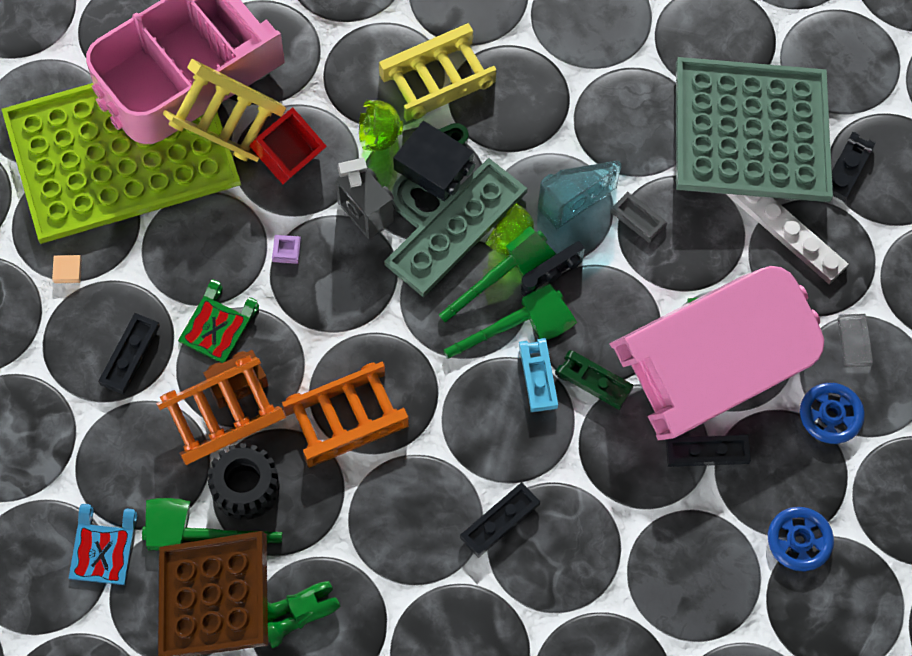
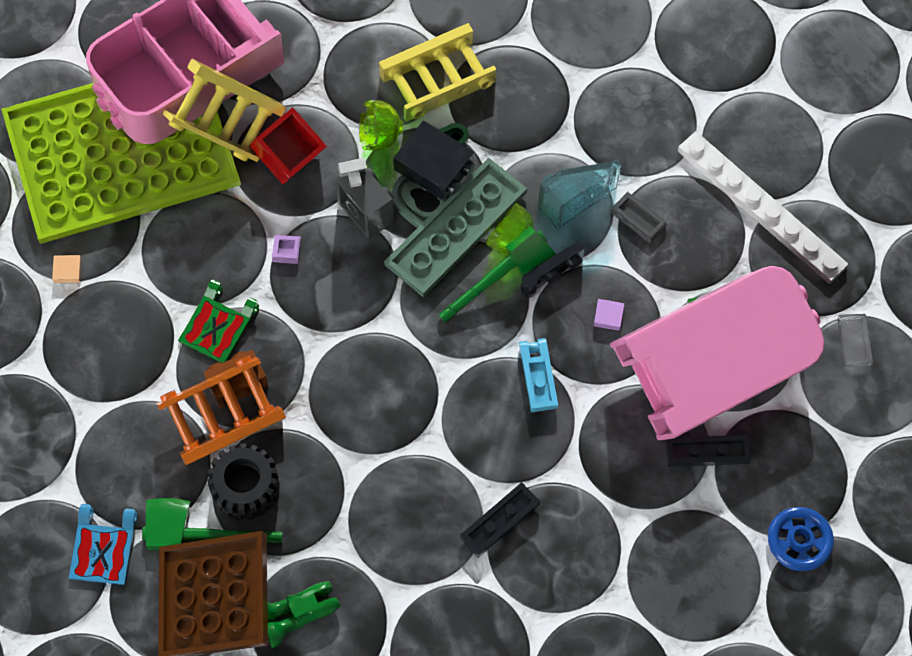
black plate [98,313,160,395] -> none
orange fence [282,361,409,468] -> none
green piece [443,284,577,359] -> none
dark green plate [555,350,634,410] -> none
sand green plate [676,57,833,202] -> none
blue plate [800,383,865,444] -> none
black plate [832,131,876,202] -> none
none -> lavender tile [593,299,624,331]

